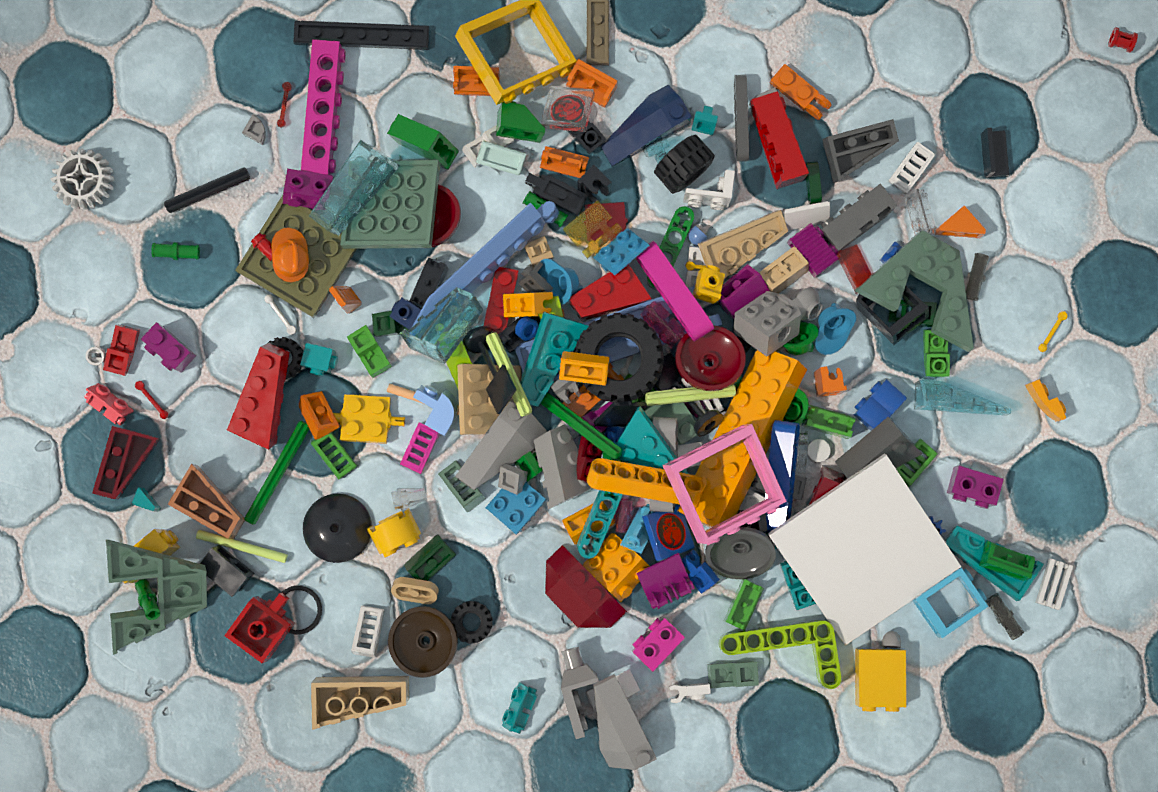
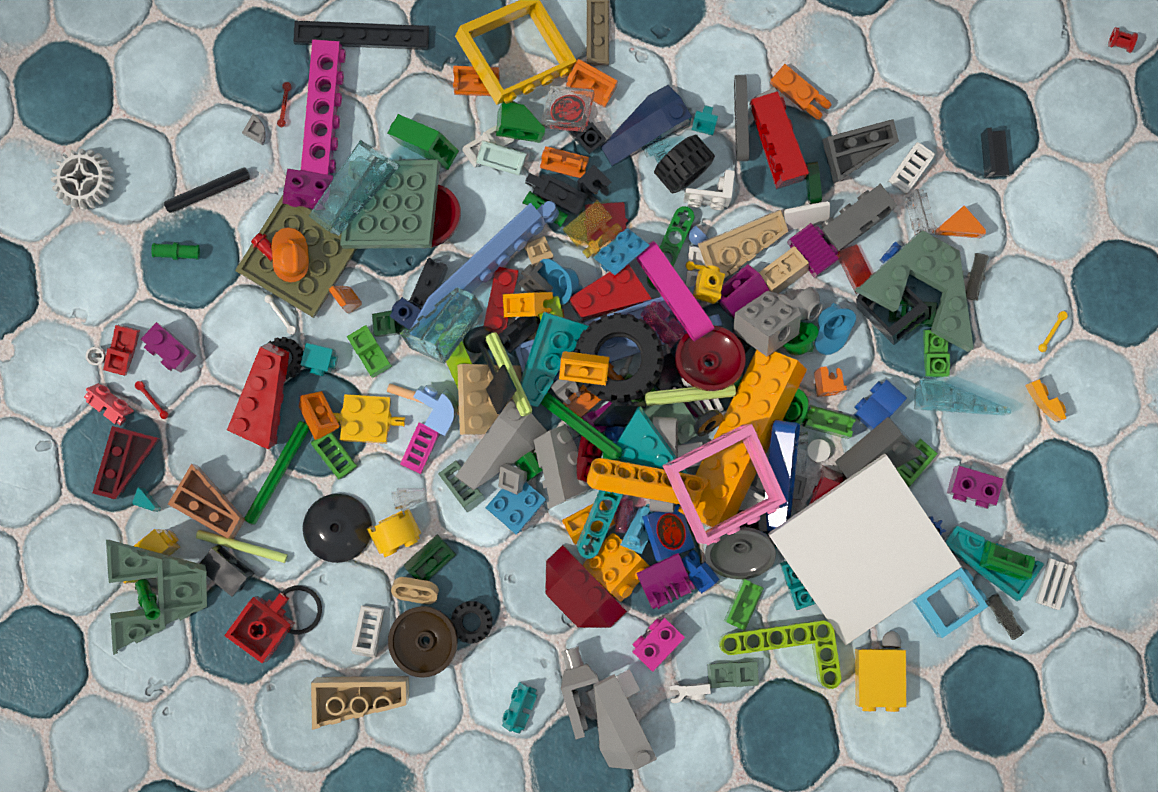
blue tile [515,316,539,341] -> none

